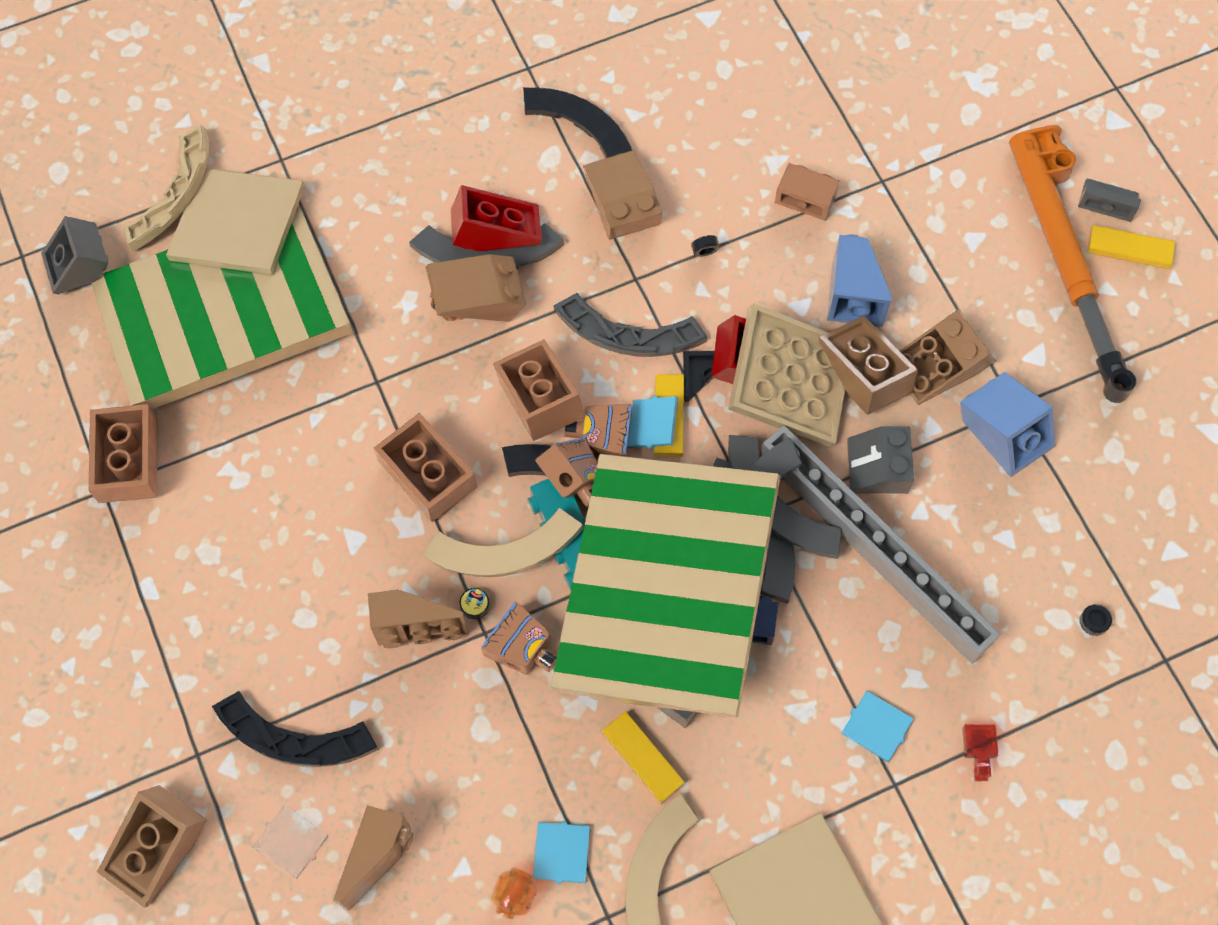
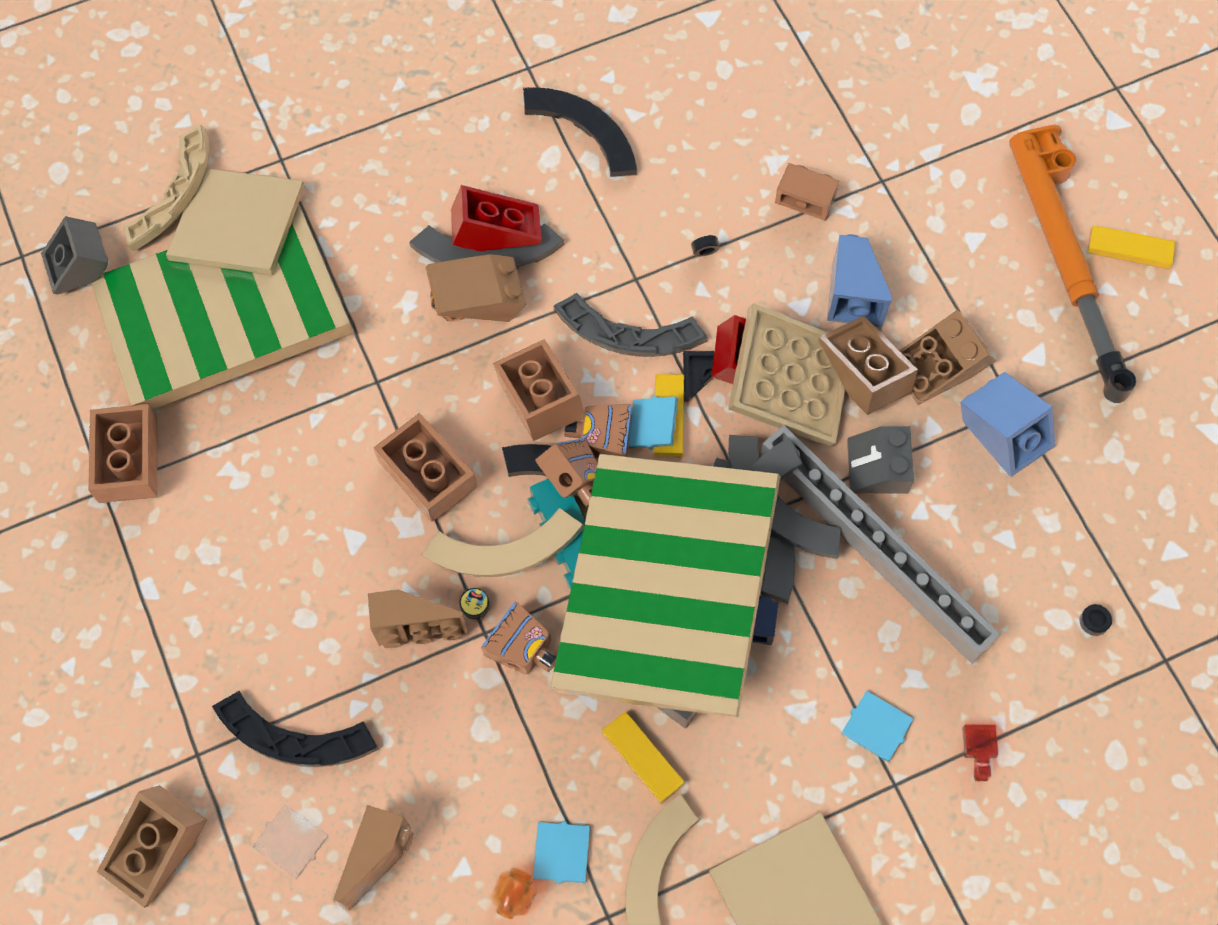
medium nougat slope [583,150,663,240] -> none
dark grey panel [1078,178,1141,222] -> none

